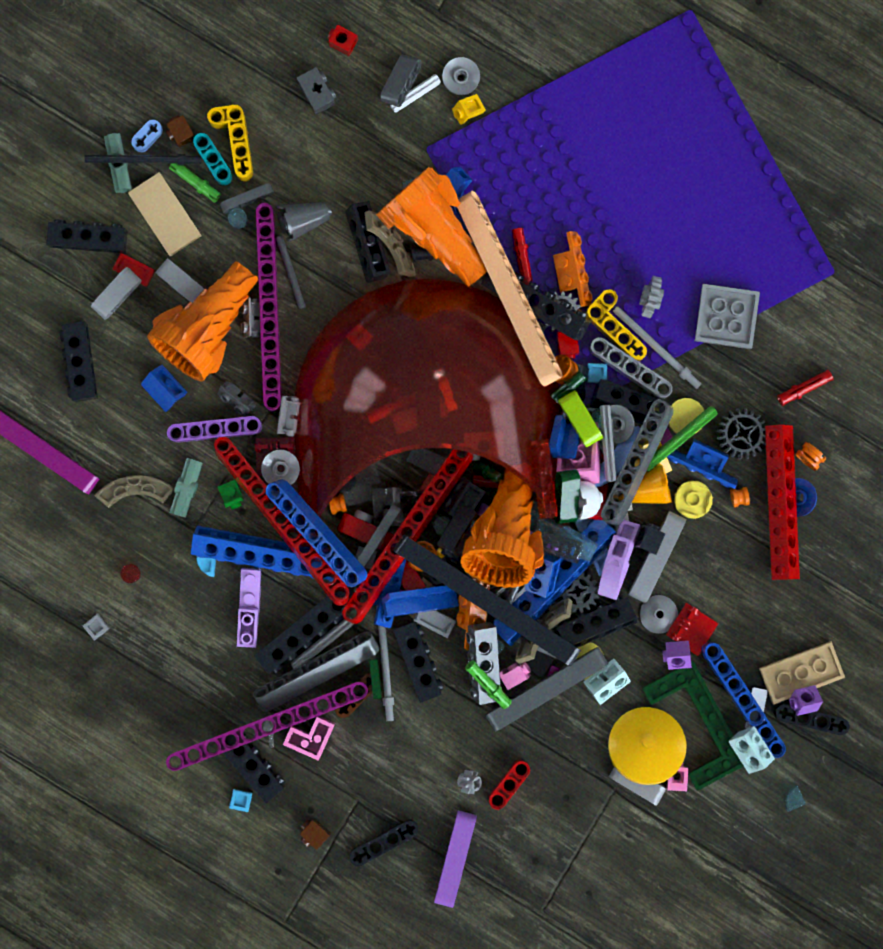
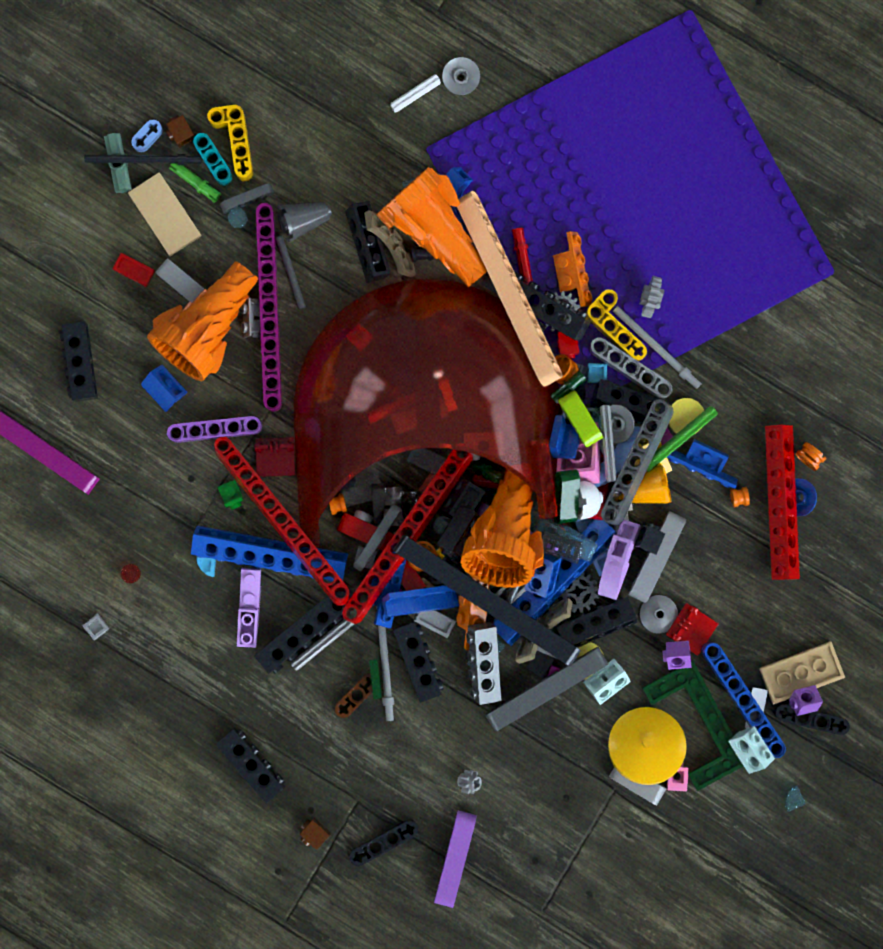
black brick [46,219,128,254] -> none
light grey beam [91,267,142,320] -> none
dark tan tile [94,475,175,508] -> none
magenta beam [166,682,368,771] -> none
sand green piece [169,458,203,518] -> none
dark grey hinge [217,381,256,417] -> none
medium azure tile [229,789,253,812] -> none
dark grey beam [253,631,379,712] -> none
light grey dish [261,450,300,488] -> none
clear hand [263,720,274,748] -> none
blue beam [266,479,367,587] -> none
light grey hinge [277,396,301,436] -> none
bright pink brick [283,716,336,761] -> none
dark grey brick [297,67,336,115] -> none
red brick [327,25,358,56] -> none
dark grey beam [380,54,421,107] -> none
yellow bracket [452,94,486,125] -> none
bright green pin [465,660,512,709] -> none
red beam [488,759,530,810] -> none
bright pink brick [499,662,531,690] -> none
light yellow tile [674,481,713,519] -> none
light grey plate [694,284,760,349] -> none
dark grey gear [716,408,766,460] -> none
red pin [777,369,833,406] -> none

